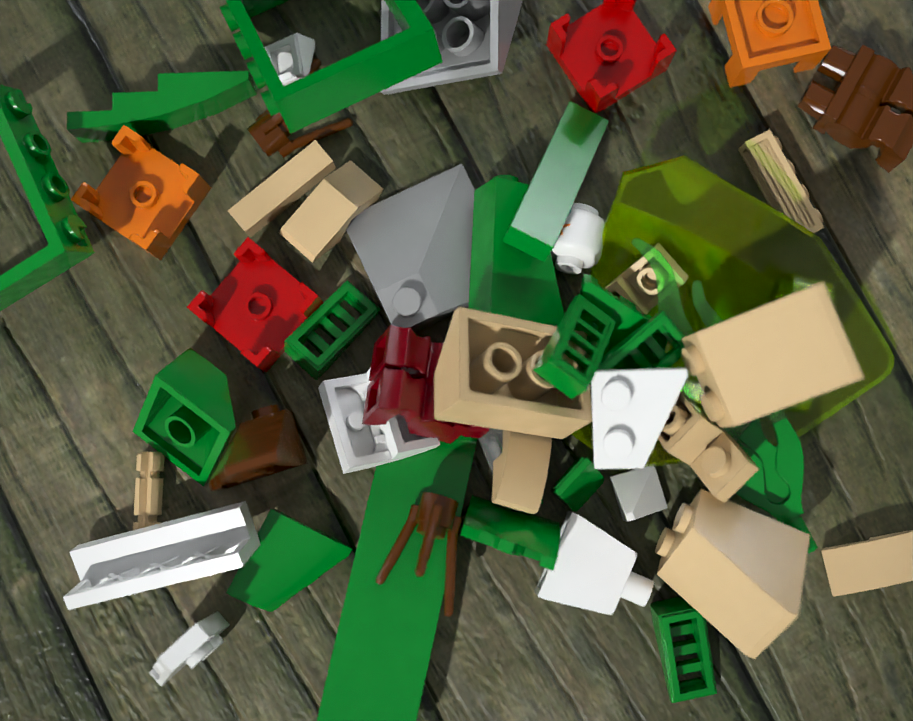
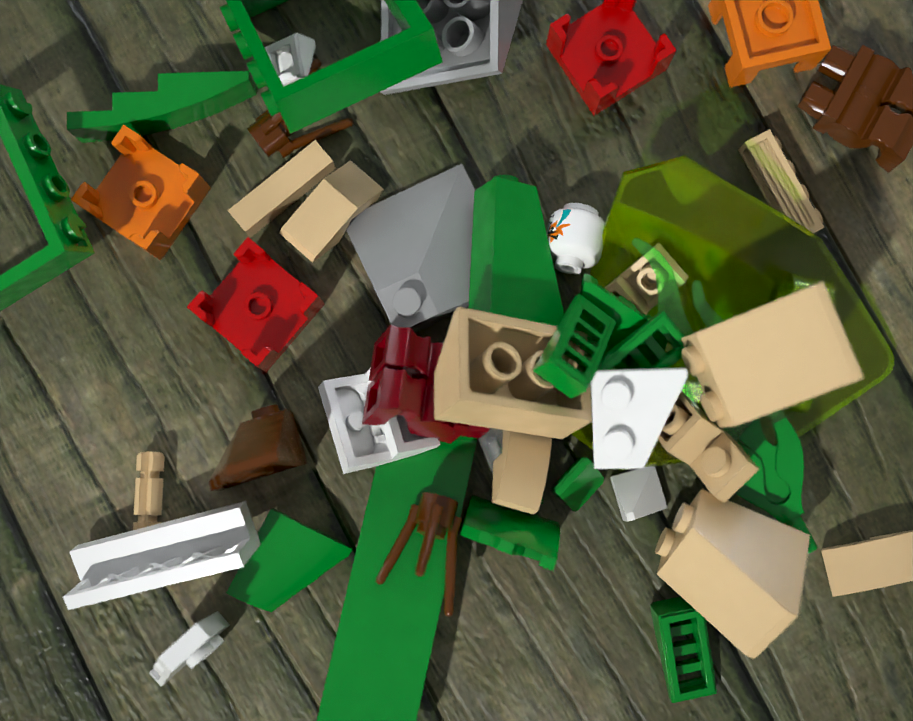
green slope [132,348,236,487] -> none
green slope [284,280,380,380] -> none
slope [502,101,609,262] -> none
white torso [534,511,654,615] -> none

